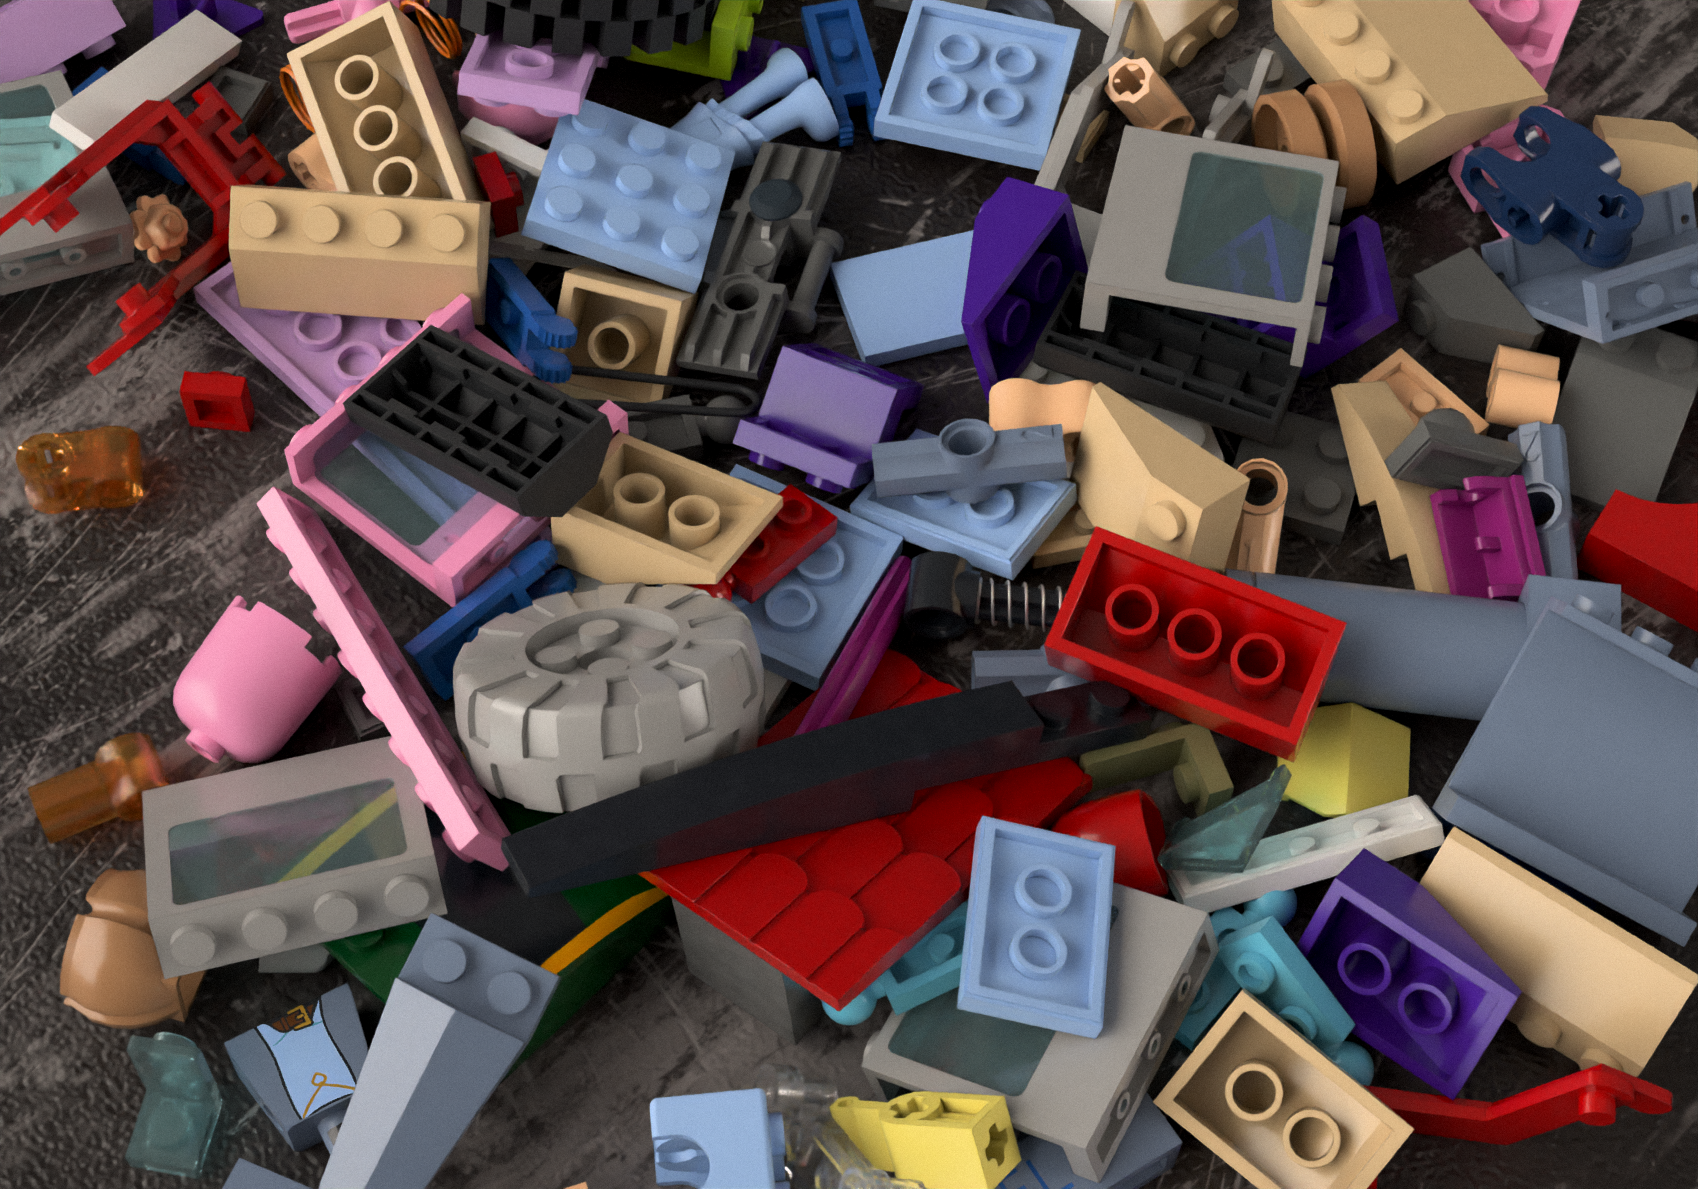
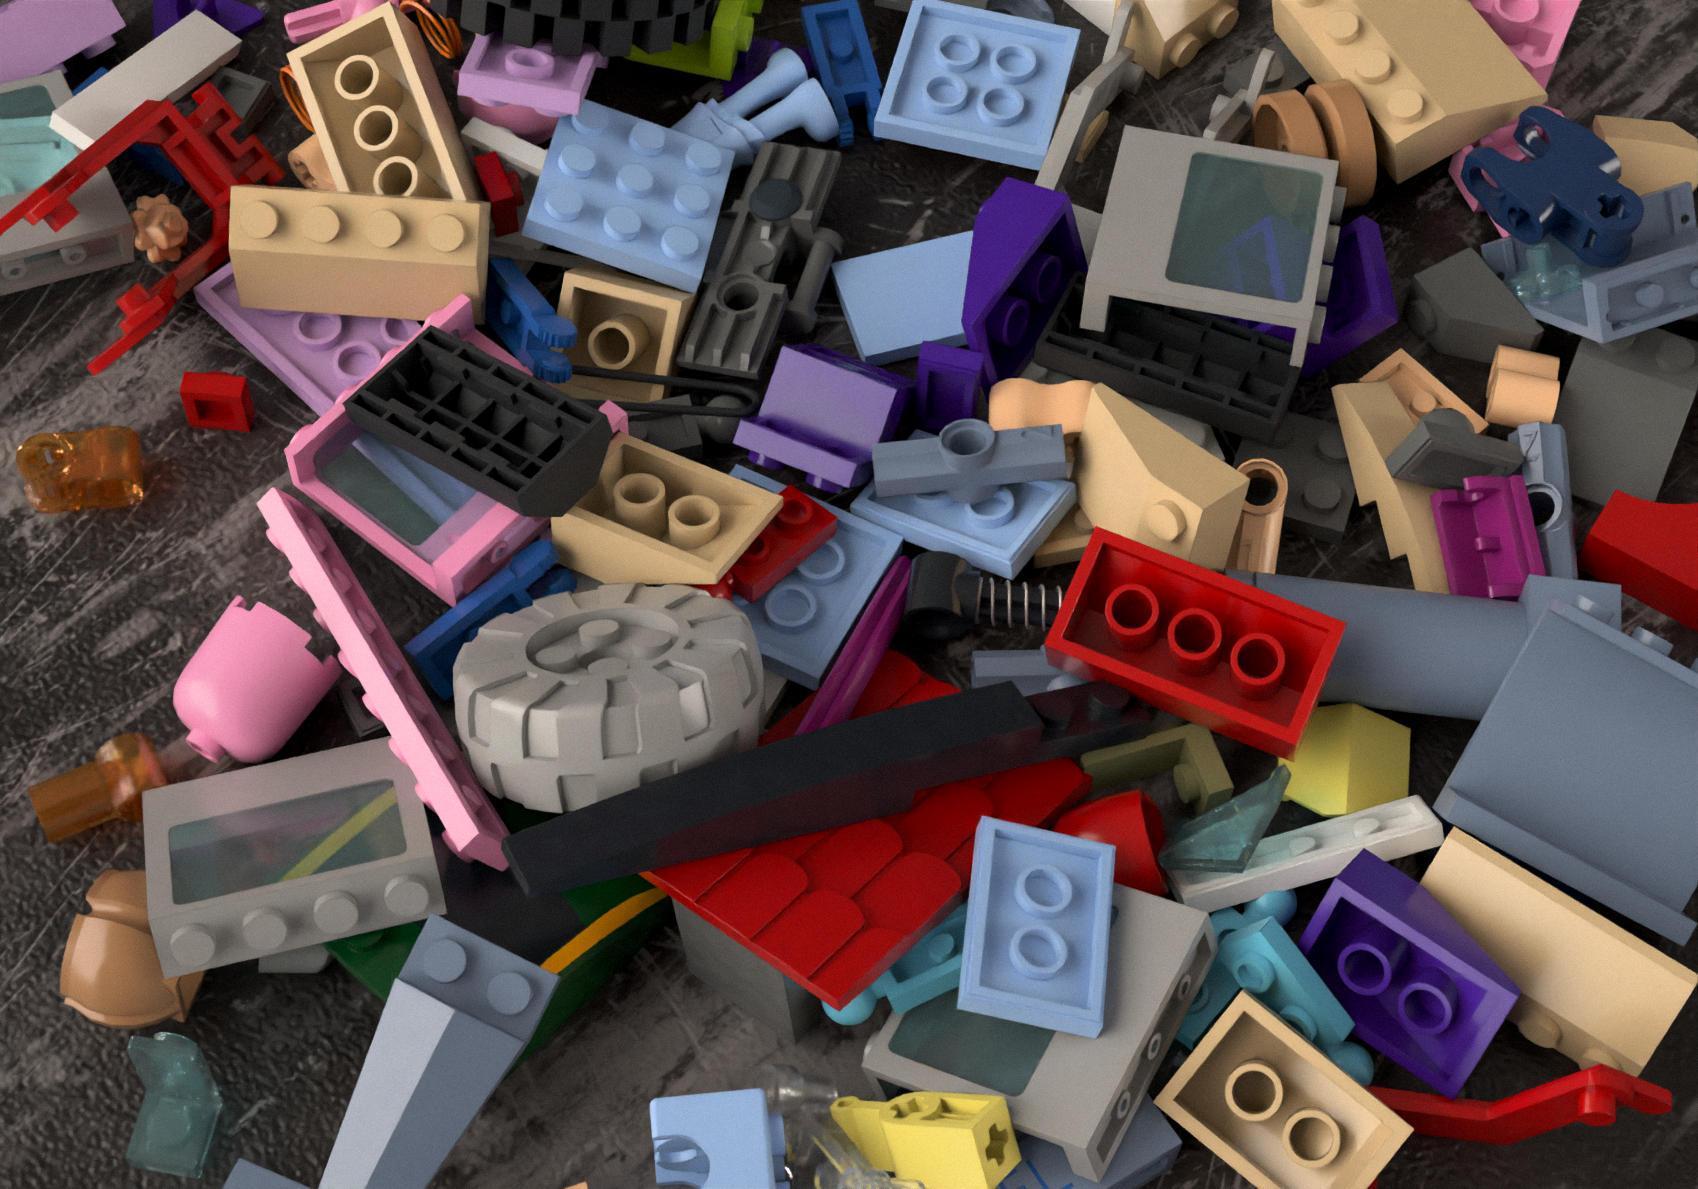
torso [224,983,369,1155] -> none
light nougat piece [1104,57,1195,136] -> none
none -> dark purple tile [913,341,984,435]
none -> clear light blue plant [1504,243,1583,303]

